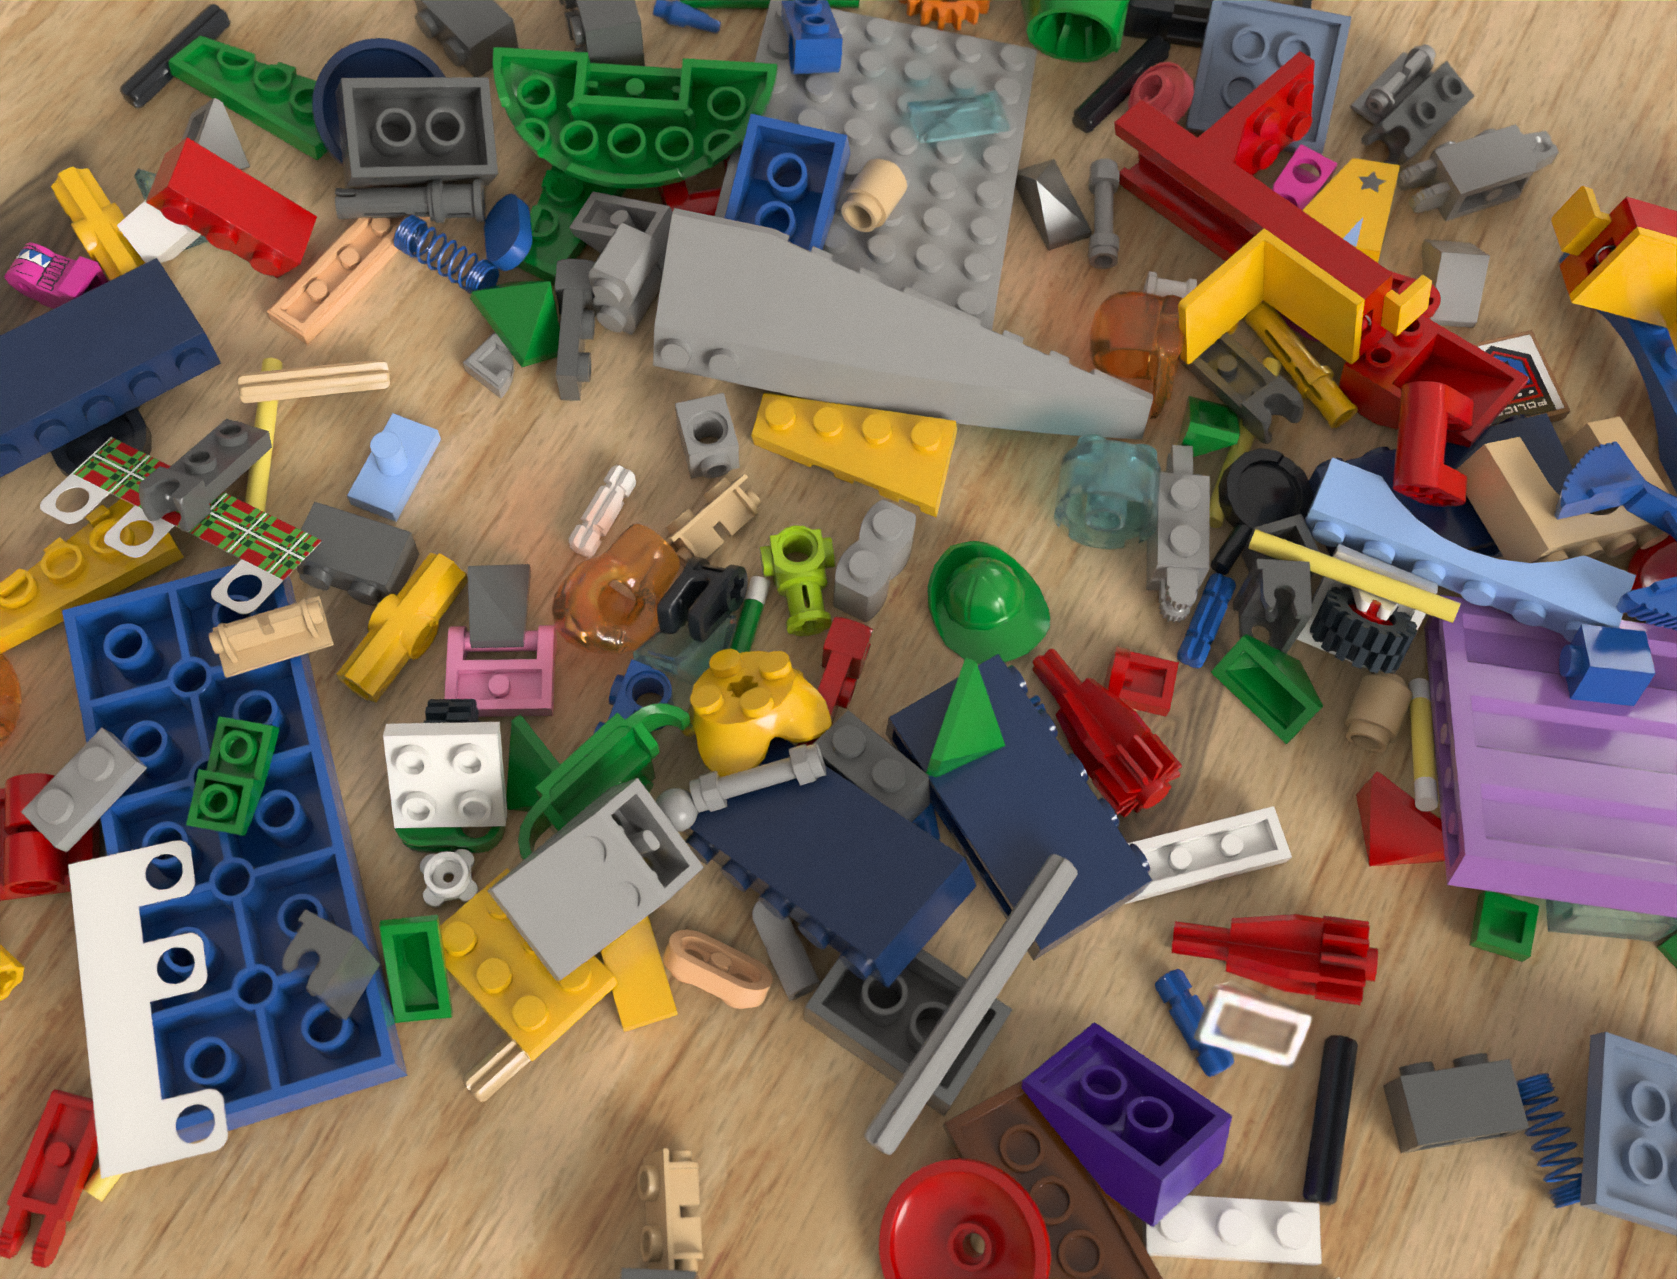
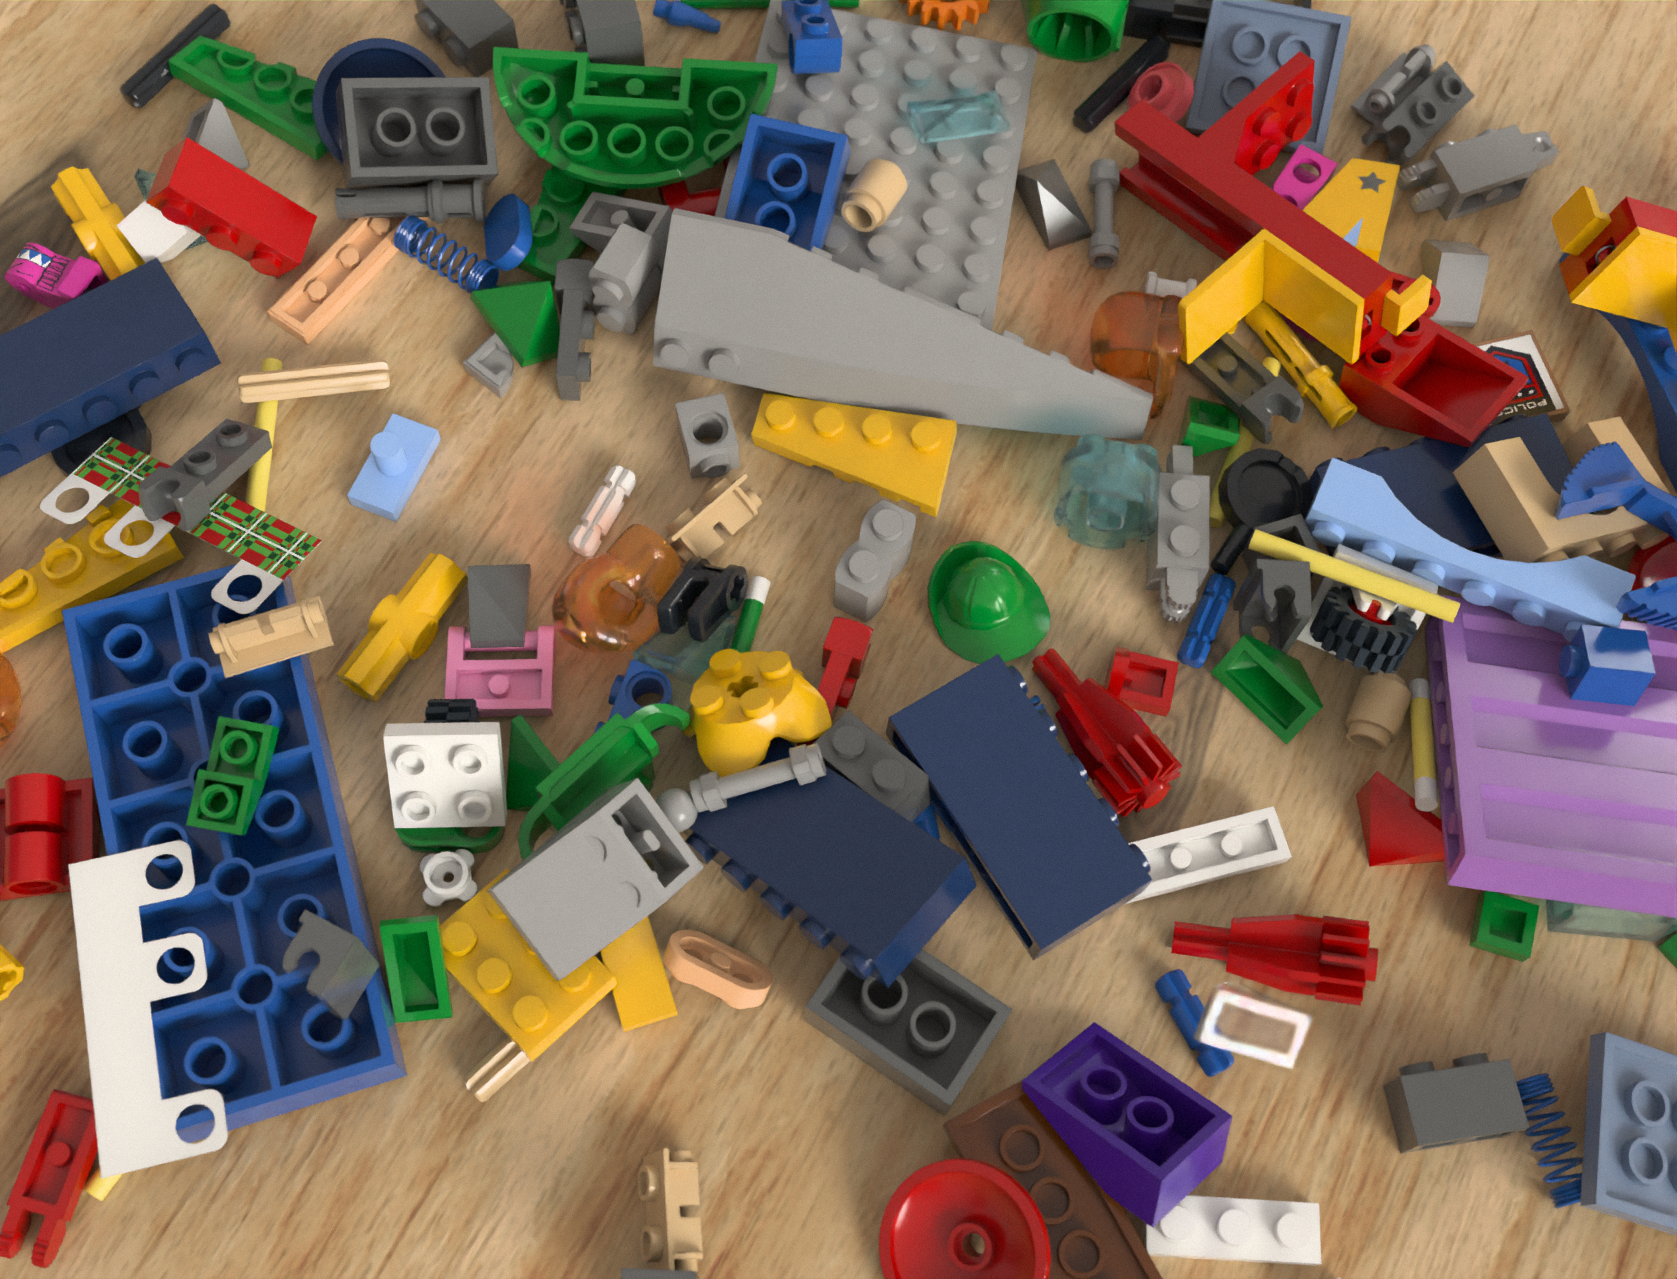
light grey plate [21,728,147,852] -> none
dark grey brick [296,501,419,606] -> none
light grey bar [752,900,820,1001] -> none
lime connector [759,525,835,636] -> none
light grey axle [864,854,1077,1155] -> none
green slope [926,657,1005,778] -> none
black axle [1303,1035,1358,1206] -> none
red connector [1393,381,1474,506] -> none

